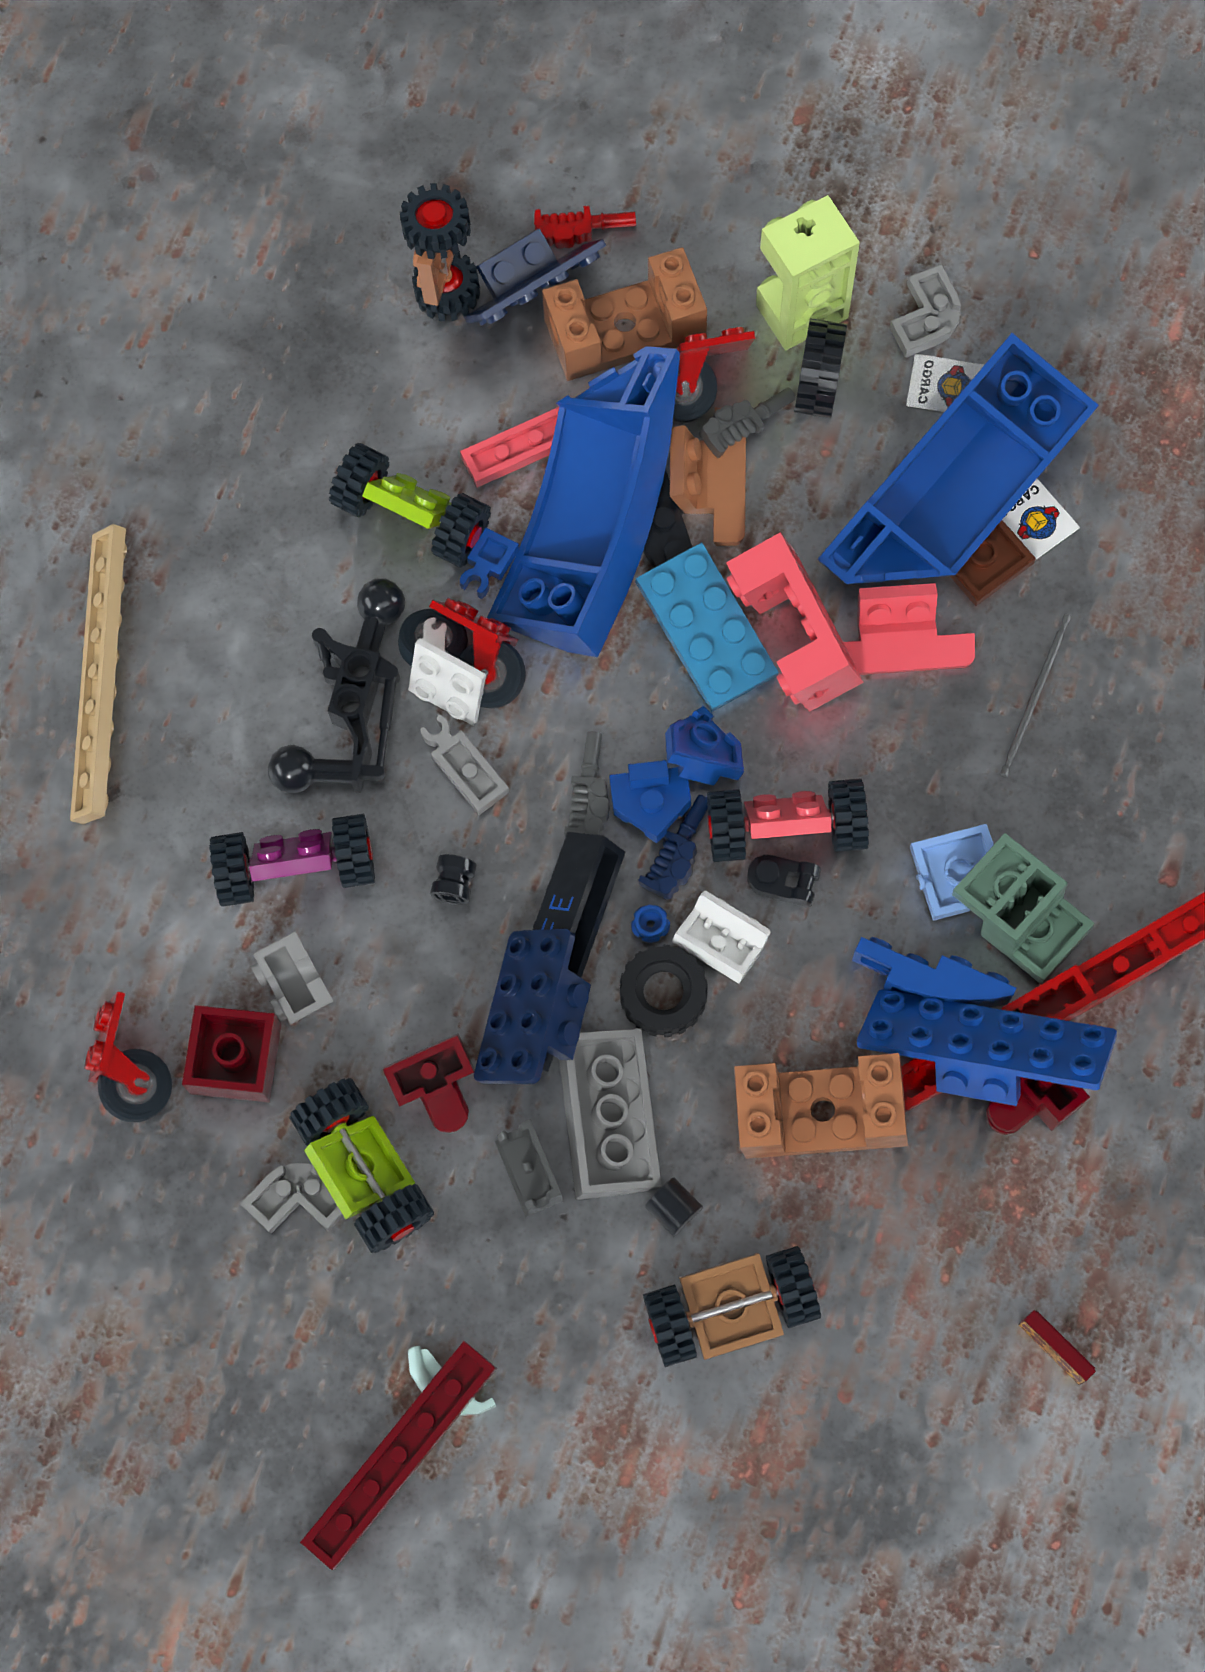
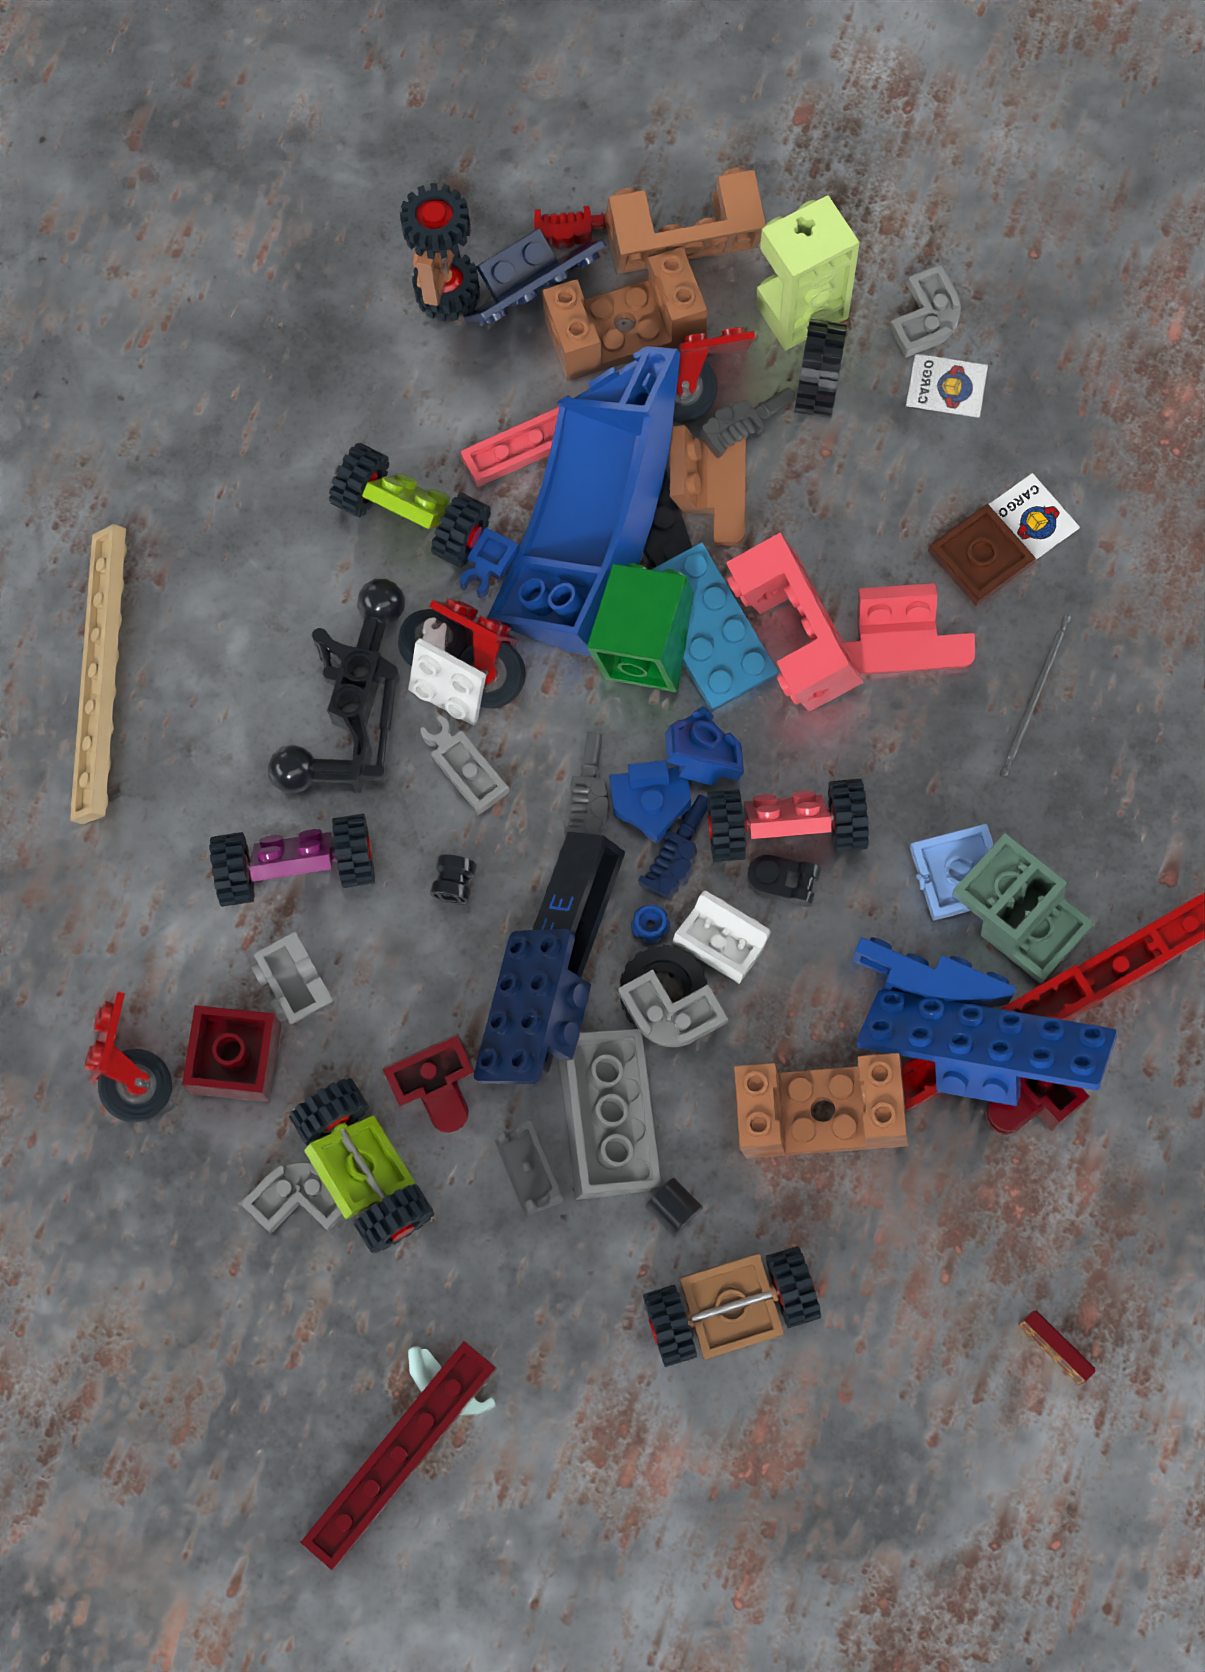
blue slope [817,333,1099,585] -> none
none -> green slope [587,563,694,692]
none -> nougat plate [605,167,766,275]
none -> light grey plate [618,970,728,1047]

